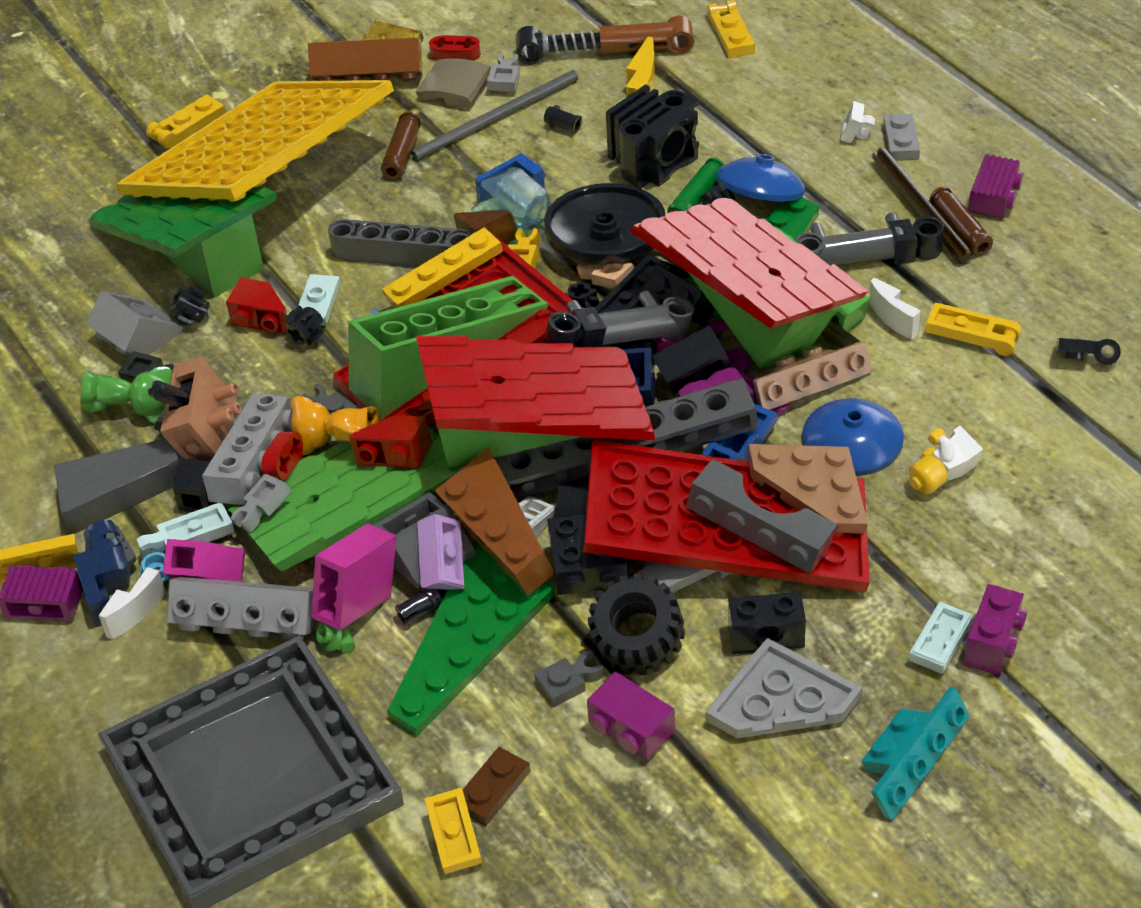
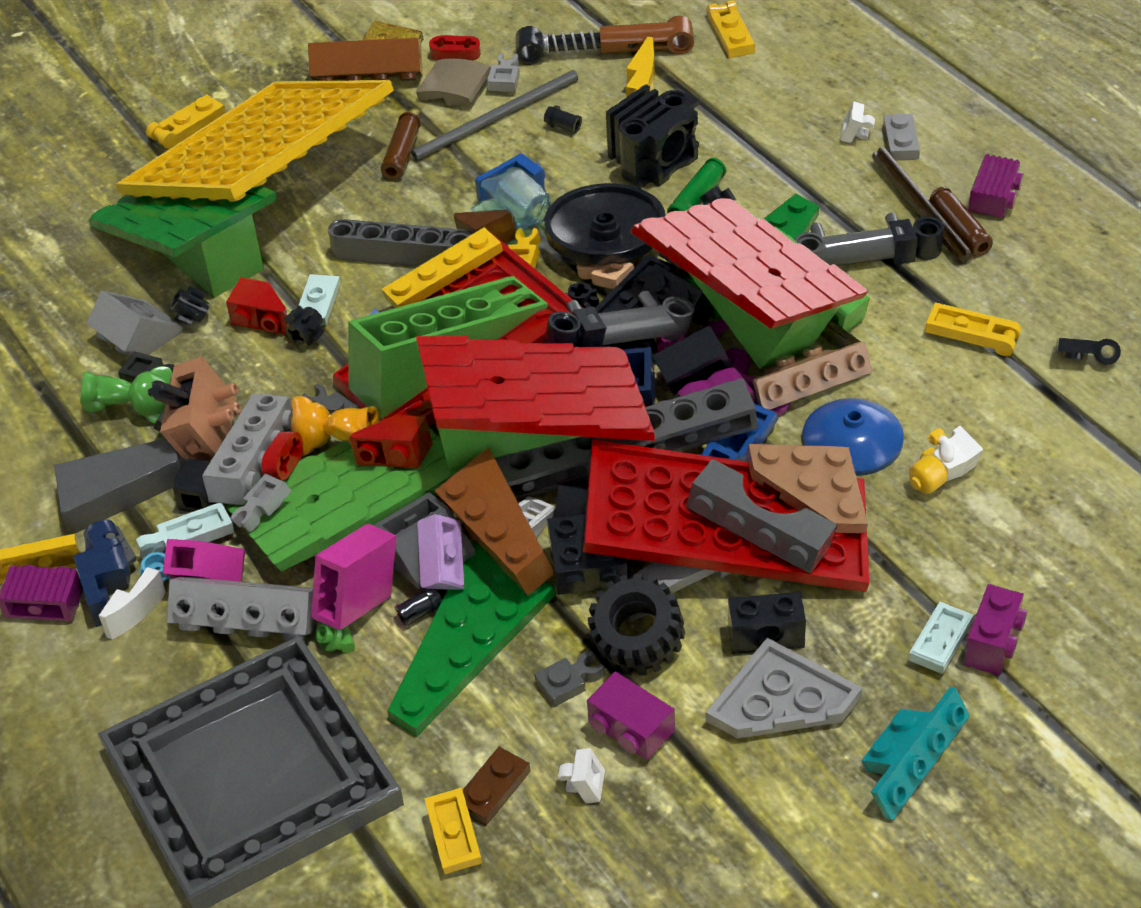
blue dish [716,154,805,201] -> none
white slope [869,278,921,341] -> none
none -> white tile [558,748,605,804]

